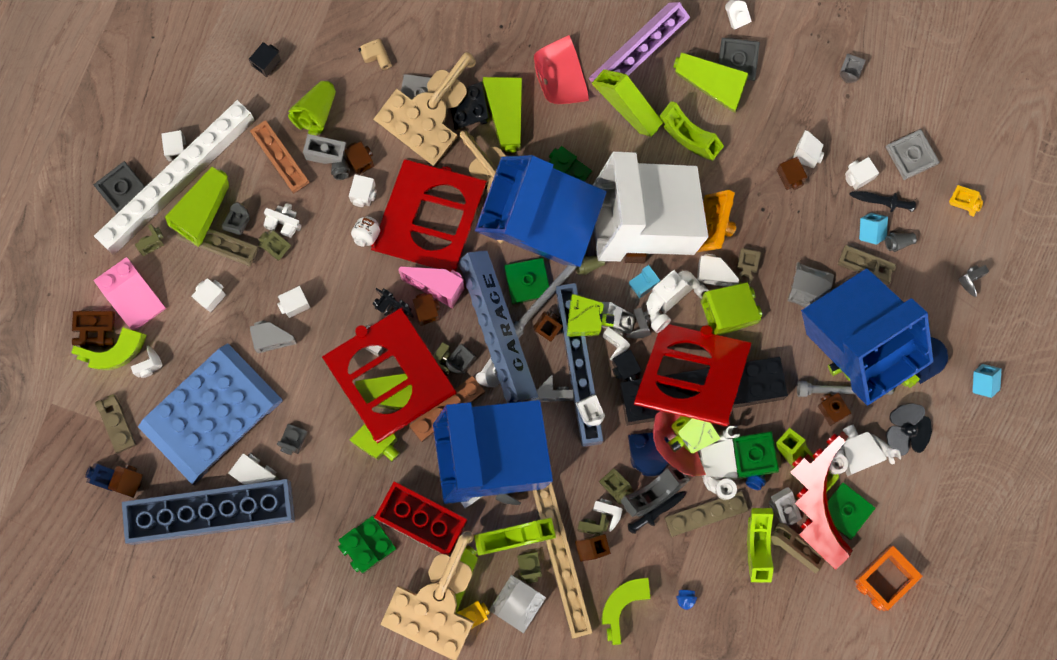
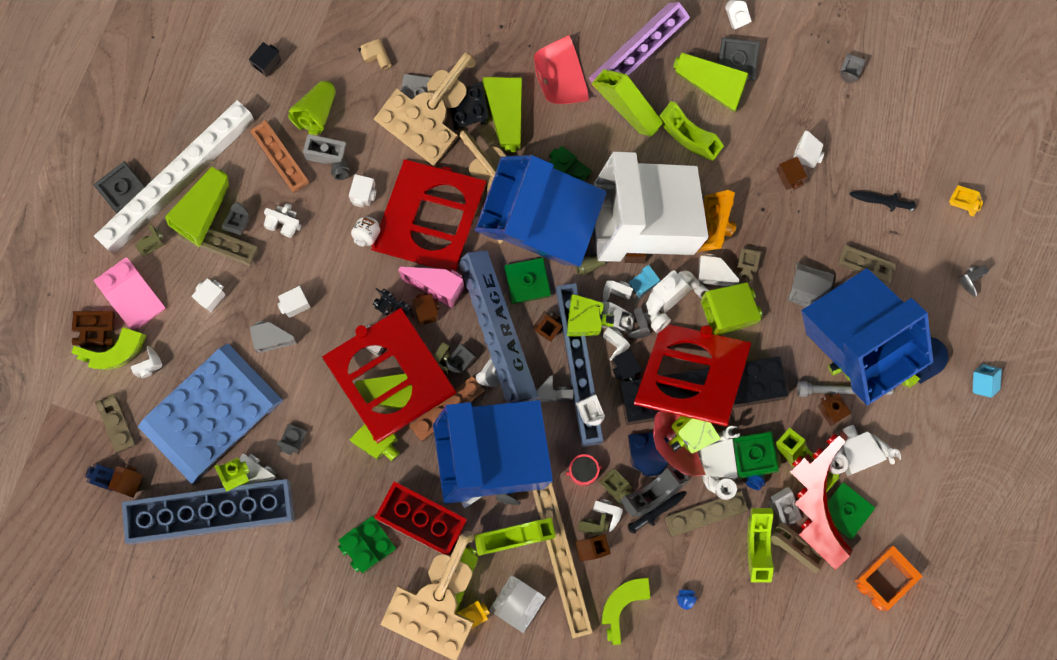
white panel [161,130,186,161] -> none
olive bracket [257,230,292,261] -> none
reddish brown brick [344,141,374,175] -> none
light grey piece [513,265,576,339] -> none
olive bracket [517,552,542,584] -> none
white brick [845,157,879,190] -> none
medium azure panel [859,213,888,245] -> none
dark grey cone [885,232,917,252] -> none
light grey plate [886,129,940,180] -> none
black piece [886,403,932,456] -> none
none -> lime brick [214,458,250,492]
none -> pearl dark grey piece [566,454,602,486]
none -> white plate [603,280,633,302]

